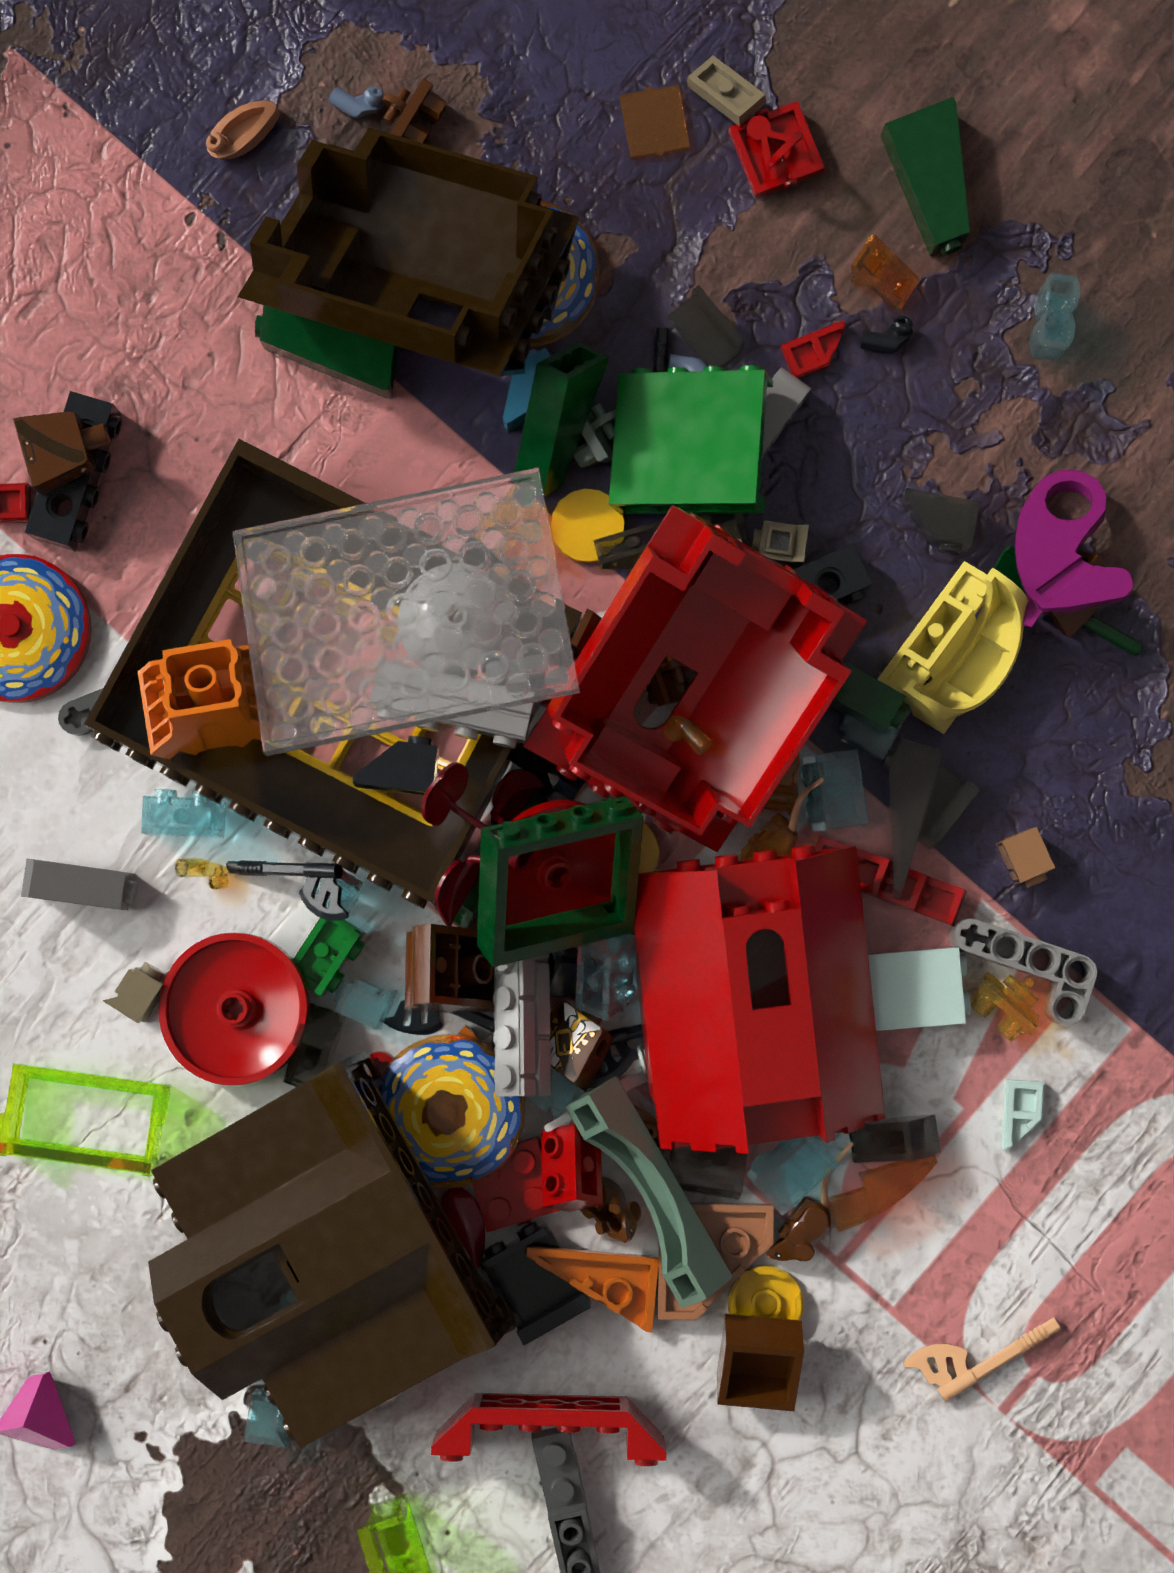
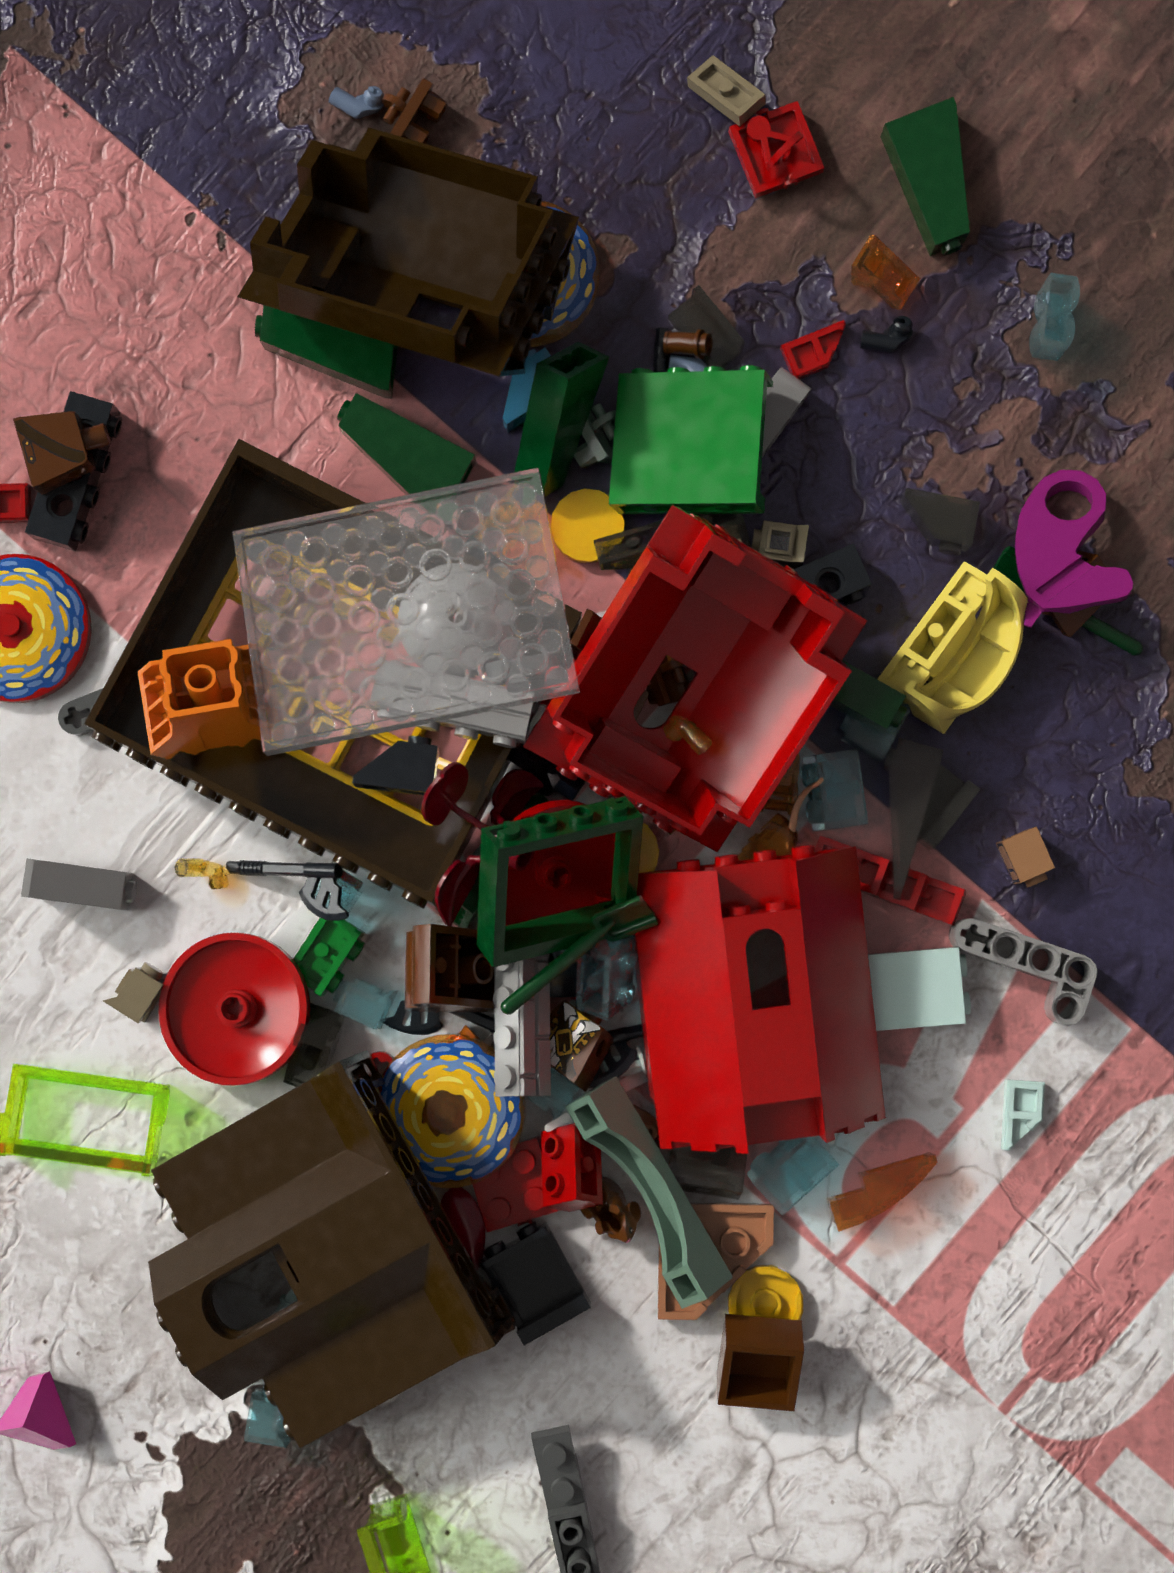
clear light blue brick [141,789,226,838] -> none
nougat arm [206,100,280,160] -> none
red slope [431,1393,667,1466] -> none
orange wing [525,1246,659,1332] -> none
clear orange piece [619,85,690,159] -> none
reddish brown animal [767,1142,854,1261] -> none
clear smoke slope [849,1114,941,1163] -> none
light nougat piece [903,1317,1061,1402] -> none
clear yellow hips [971,971,1040,1042] -> none
none -> dark green slope [337,393,476,527]
none -> dark green piece [500,895,659,1015]
none -> reddish brown pin [663,329,713,359]

